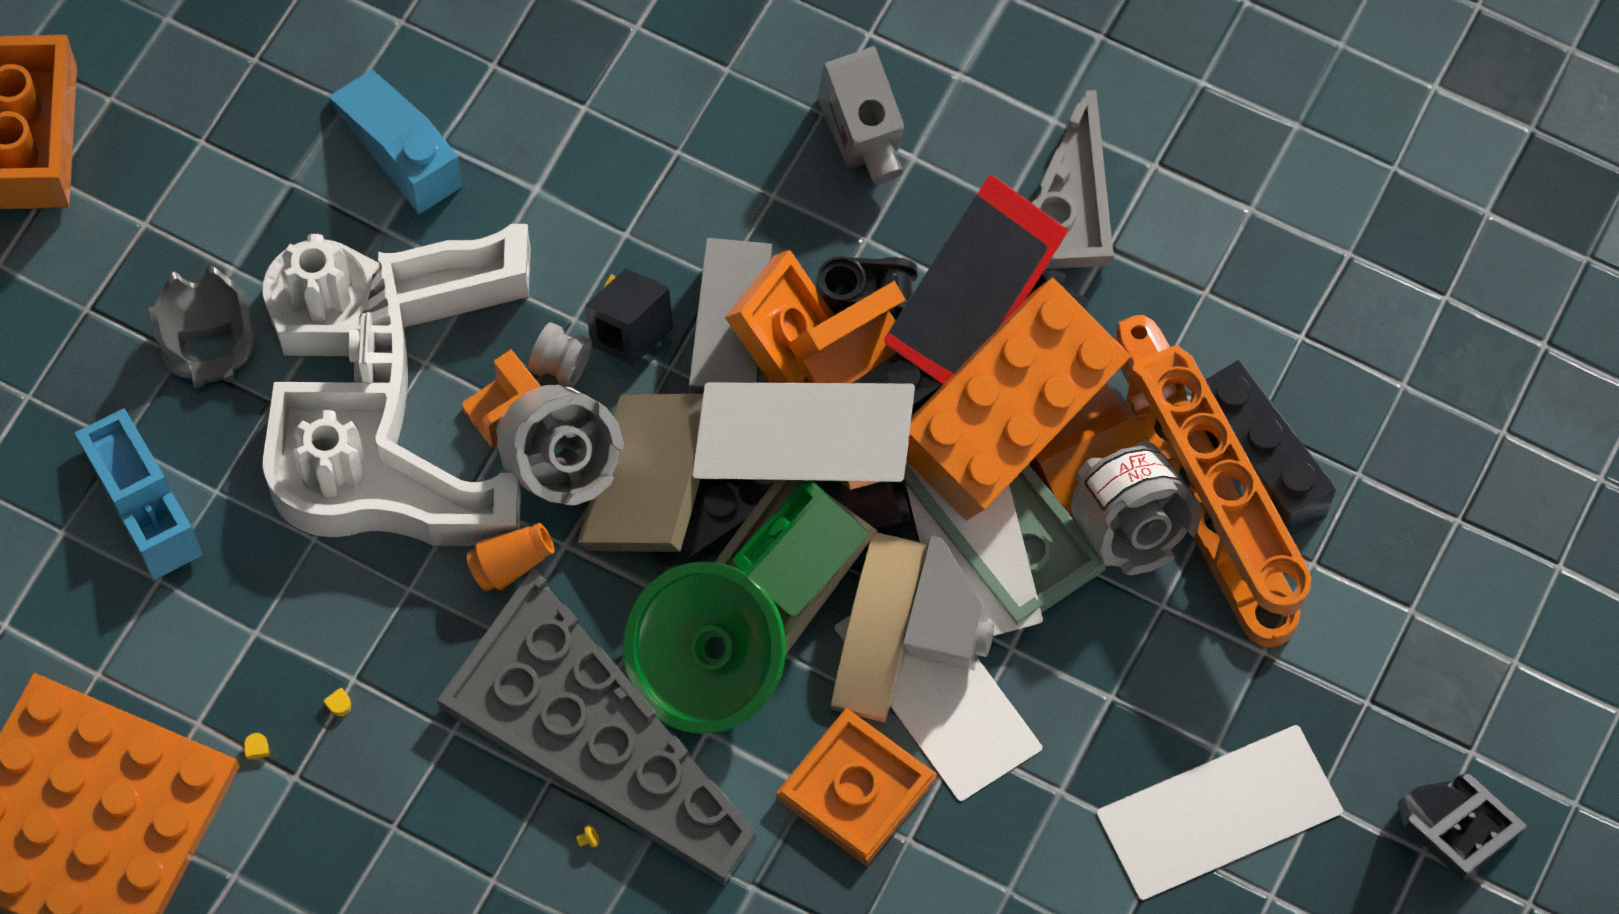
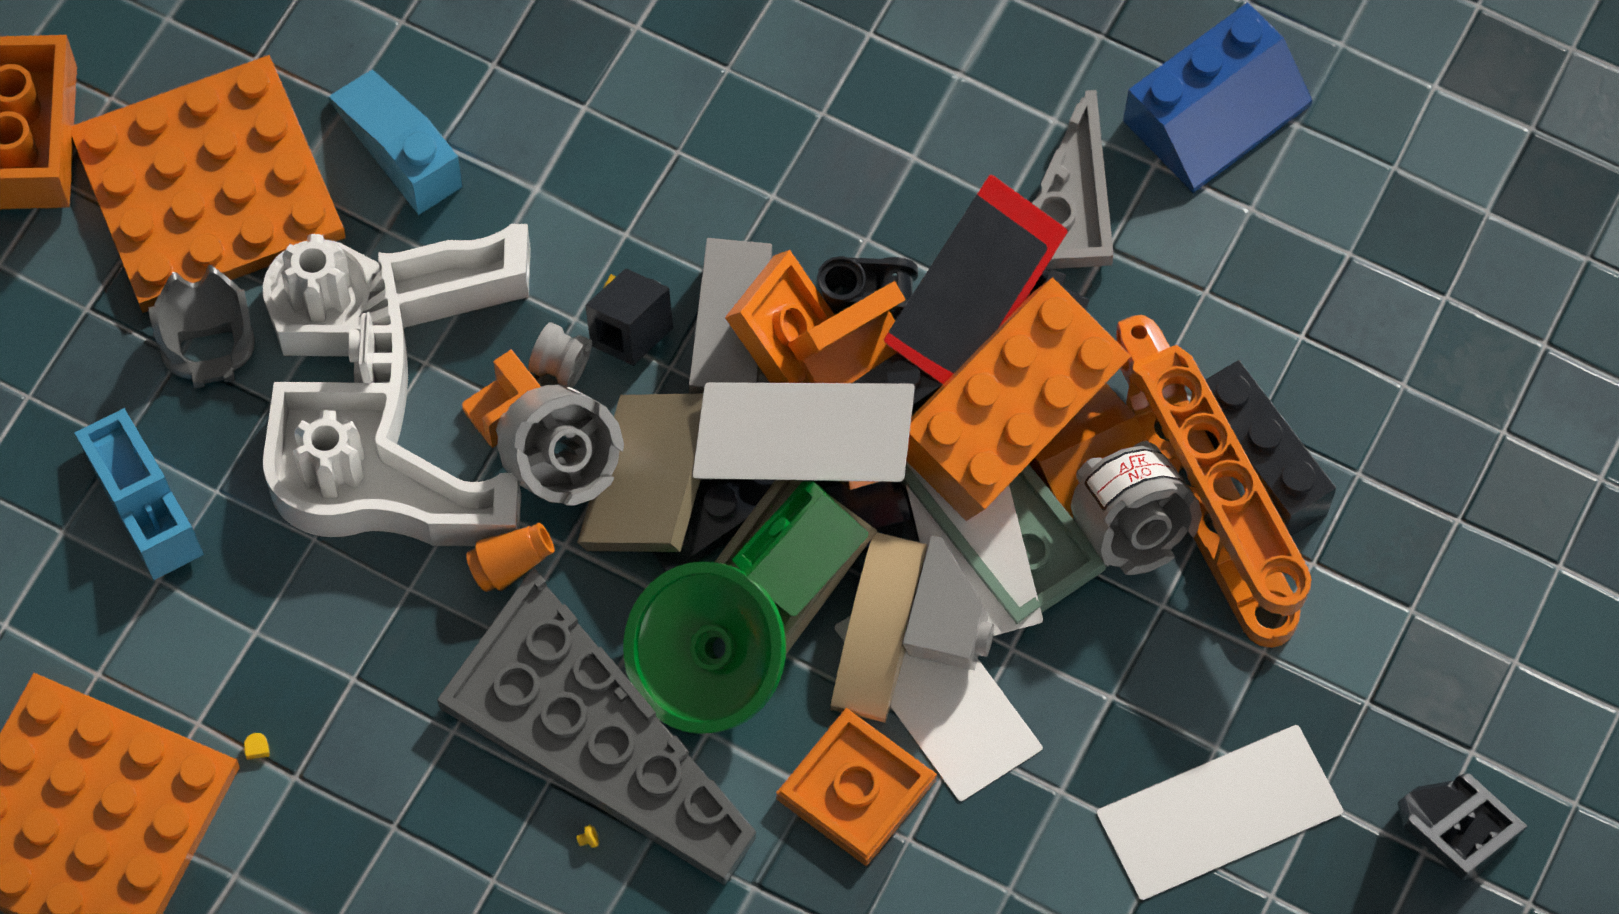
yellow piece [323,687,351,717] -> none
light grey torso [817,46,904,185] -> none
none -> orange plate [71,55,346,313]
none -> blue slope [1123,2,1312,193]

